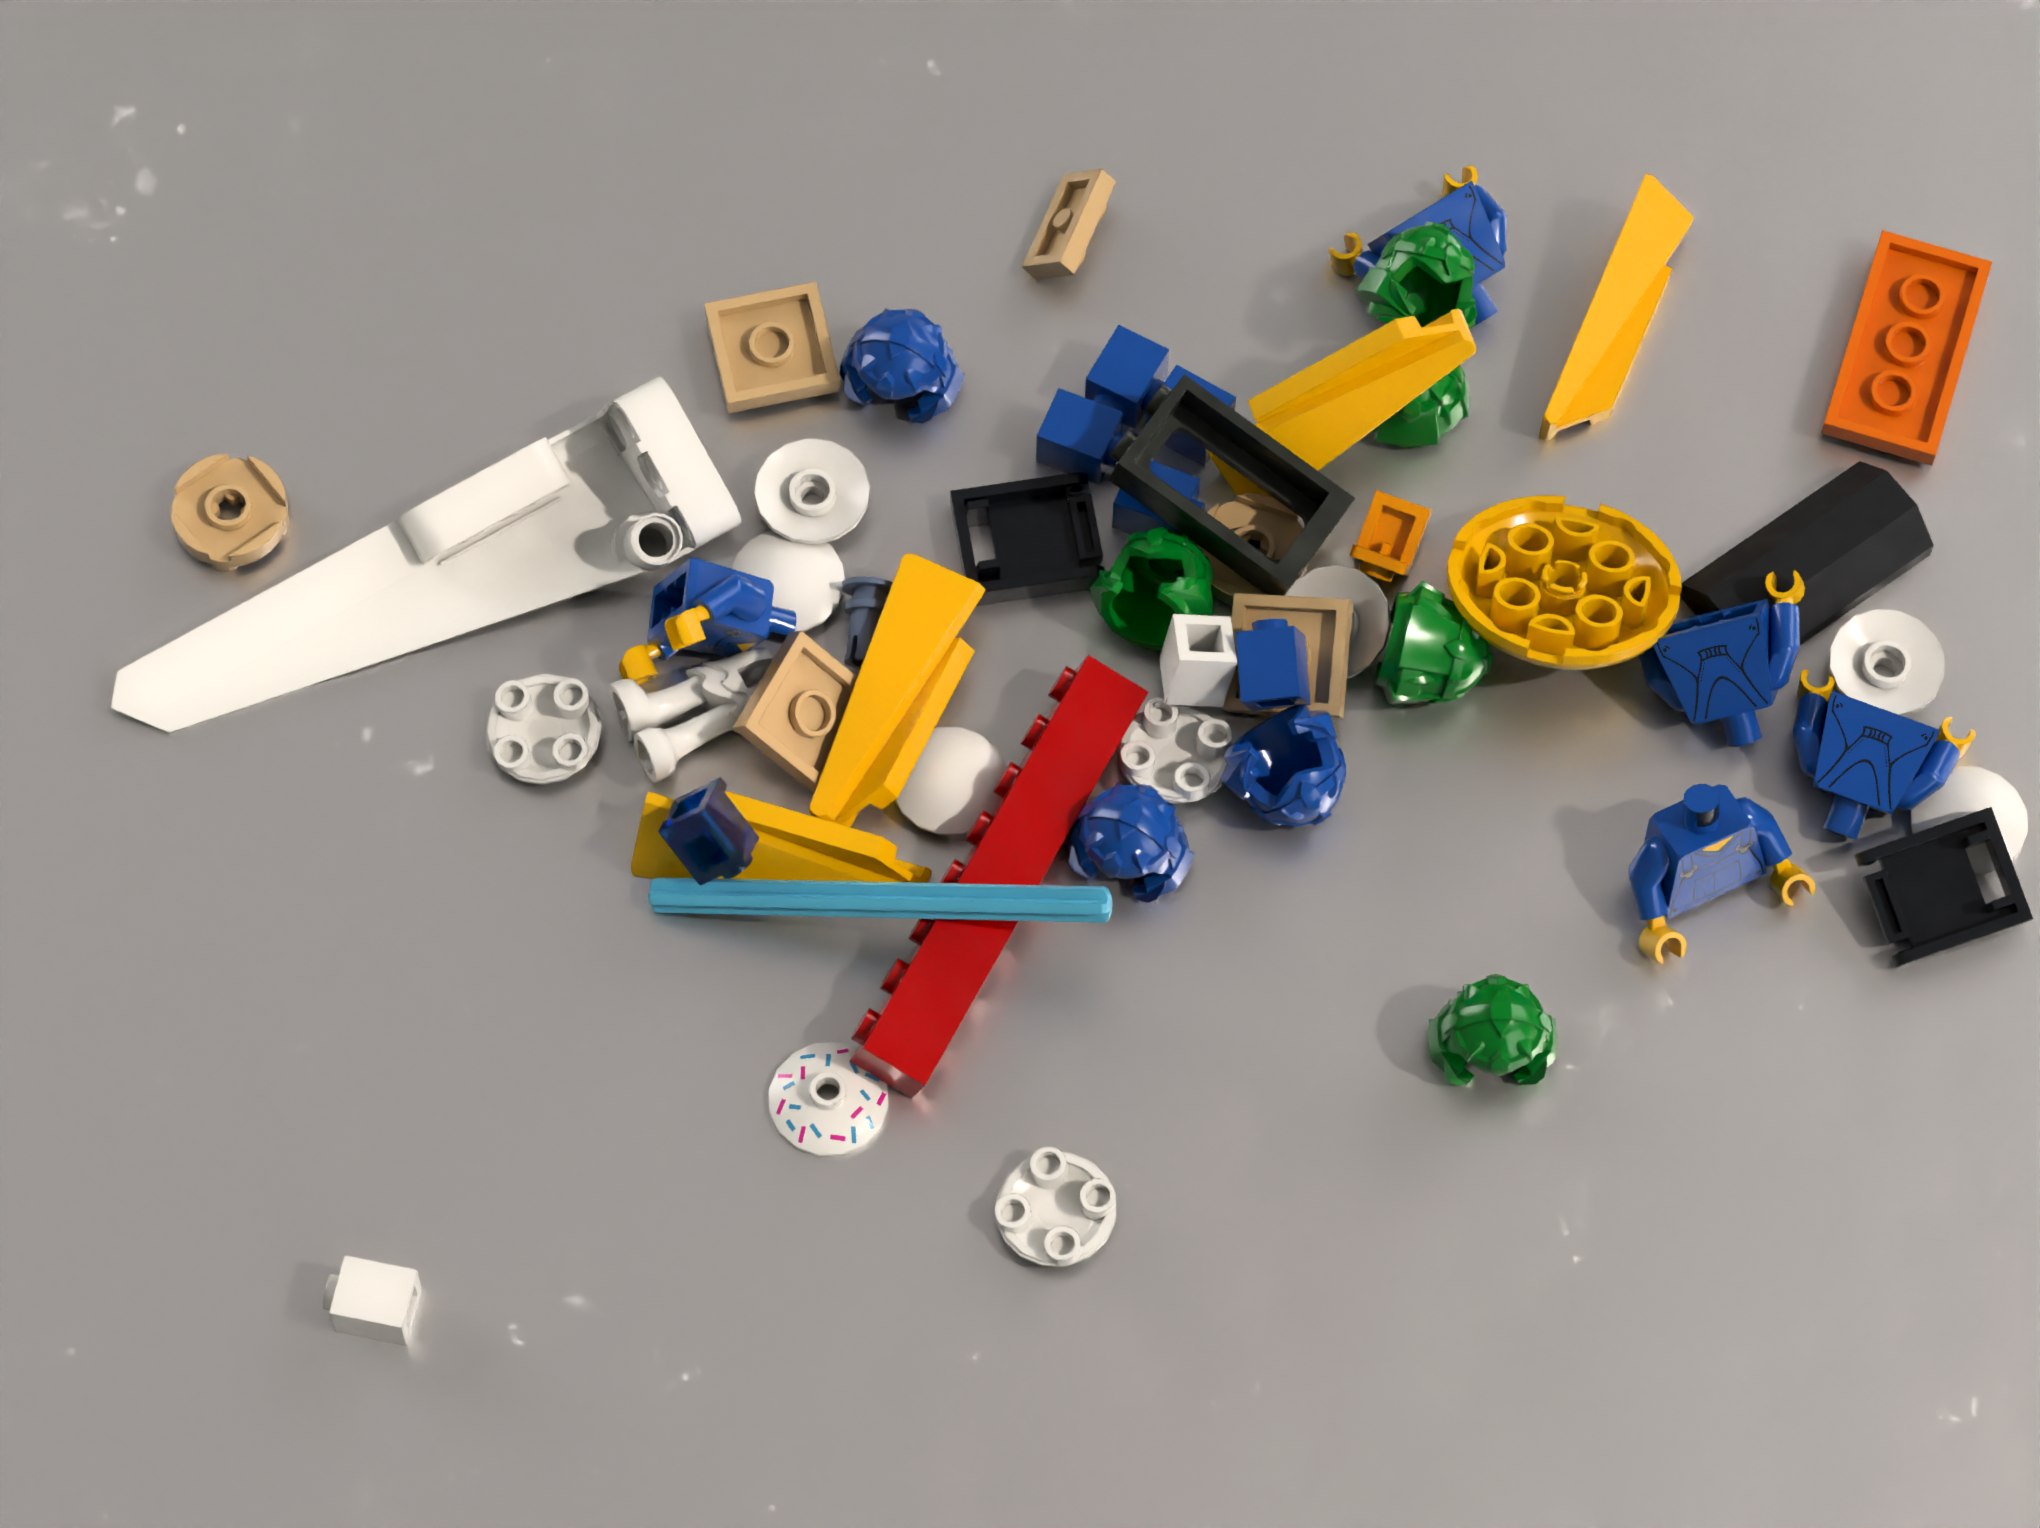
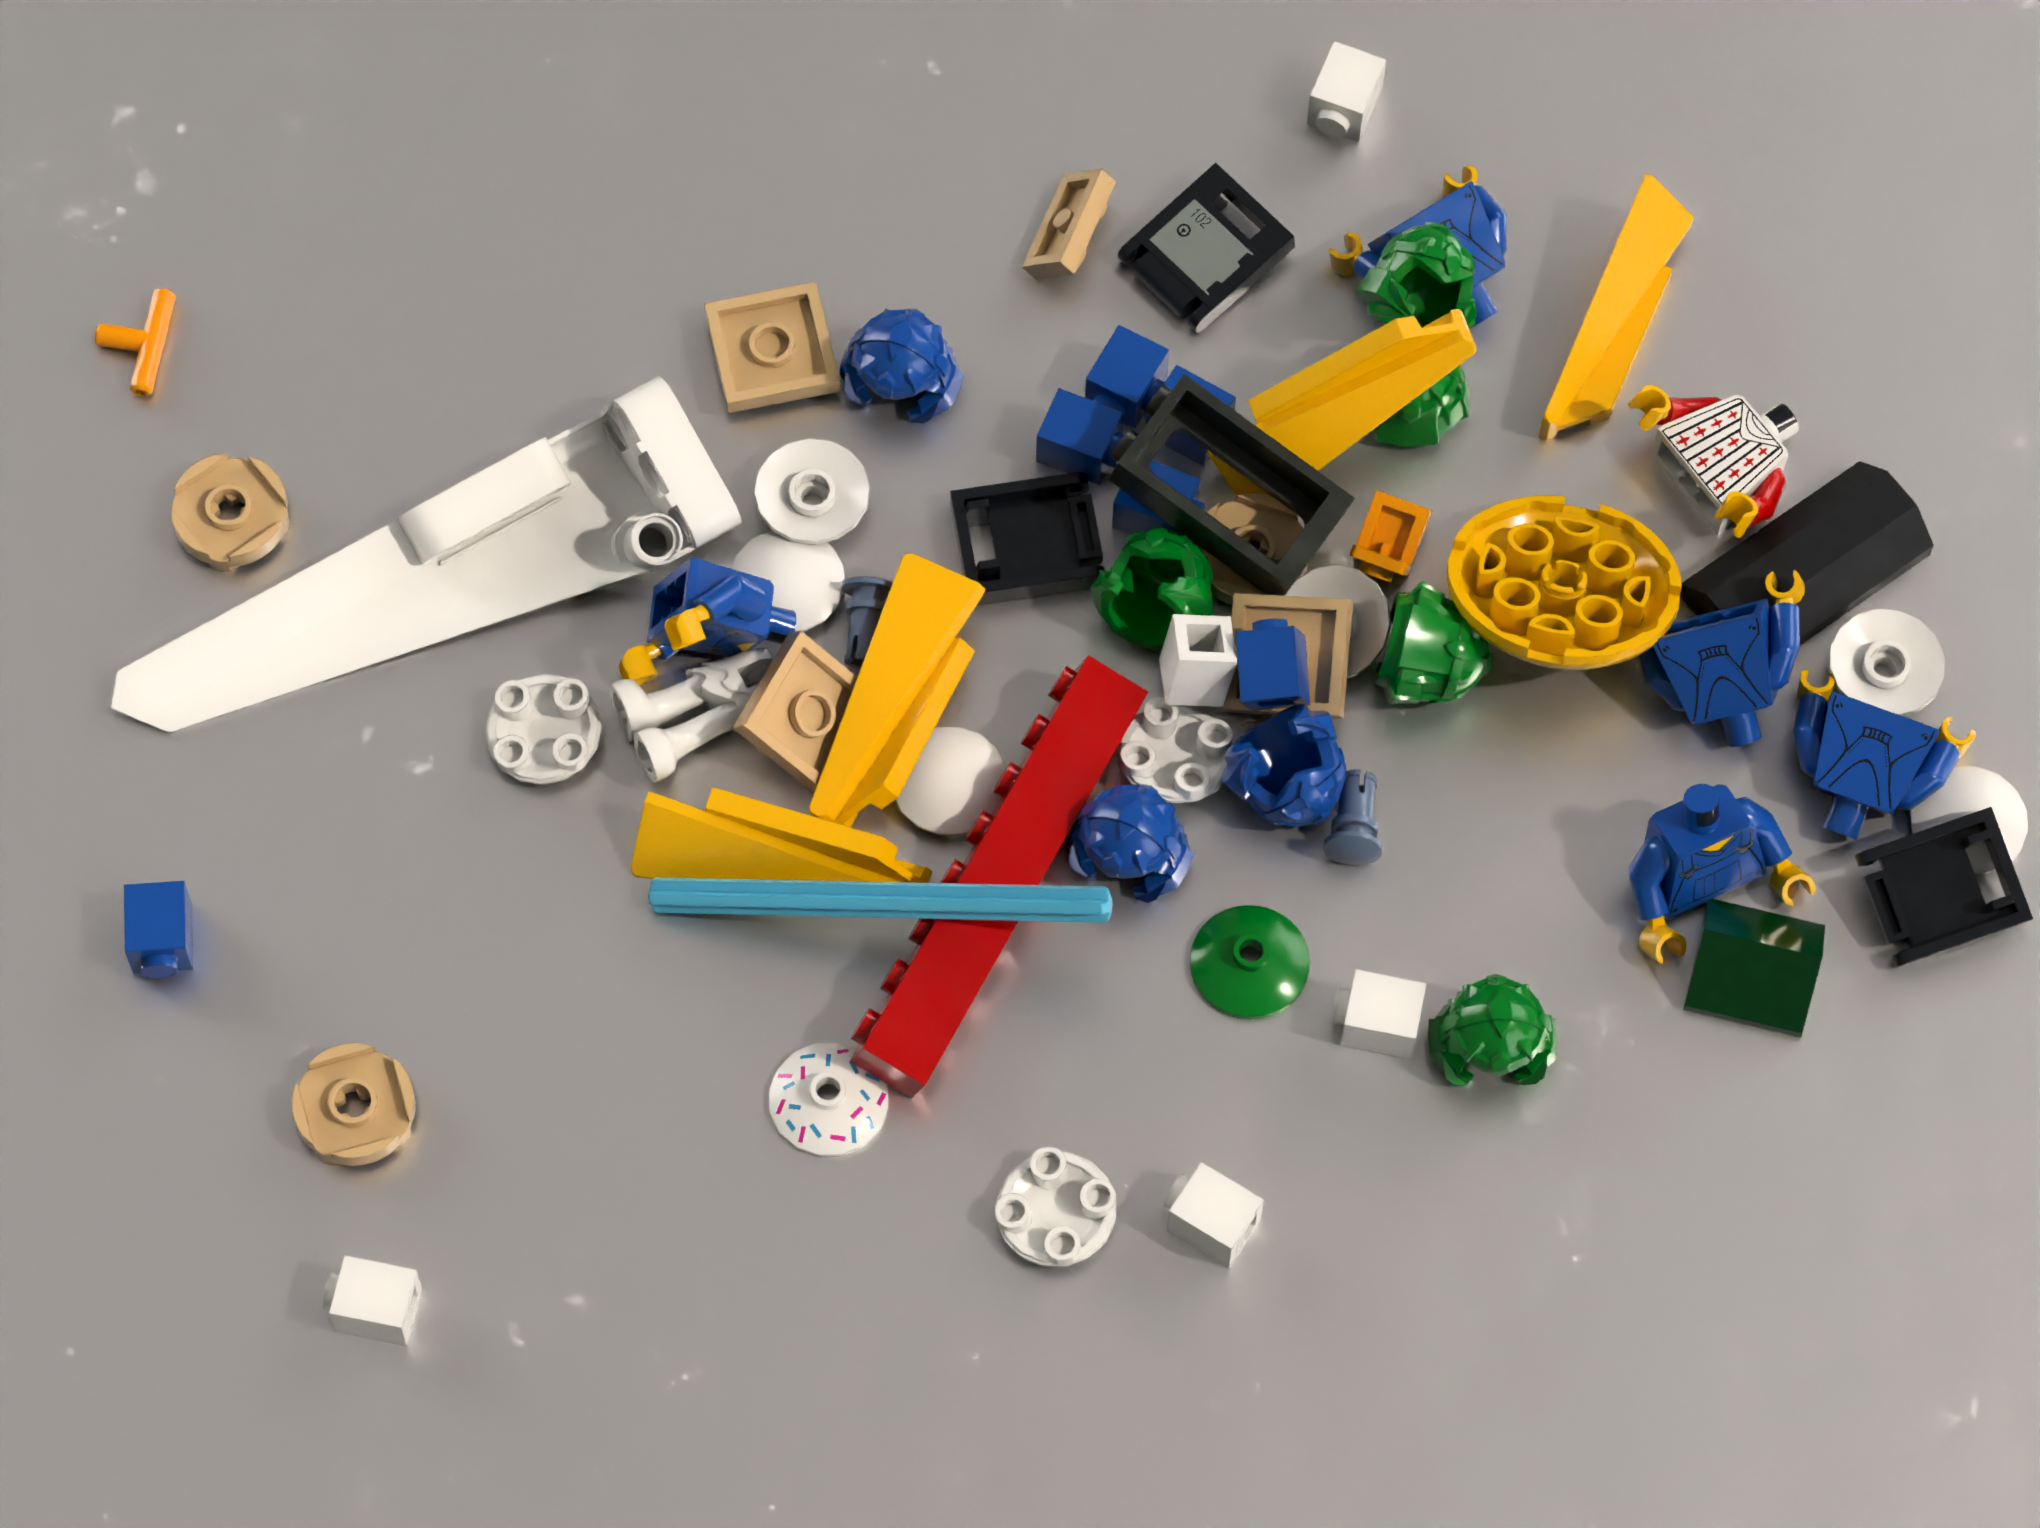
clear blue brick [658,777,759,886] -> none
orange plate [1821,230,1992,466] -> none
none -> light orange piece [94,288,176,397]
none -> blue brick [124,881,193,979]
none -> tan plate [291,1043,416,1166]
none -> black container [1118,163,1295,333]
none -> white brick [1164,1162,1264,1268]
none -> green dish [1190,905,1310,1019]
none -> white brick [1307,41,1387,142]
none -> sand blue pin [1323,769,1383,866]
none -> white brick [1333,969,1427,1060]
none -> torso [1628,385,1799,538]
none -> dark green slope [1683,899,1825,1038]

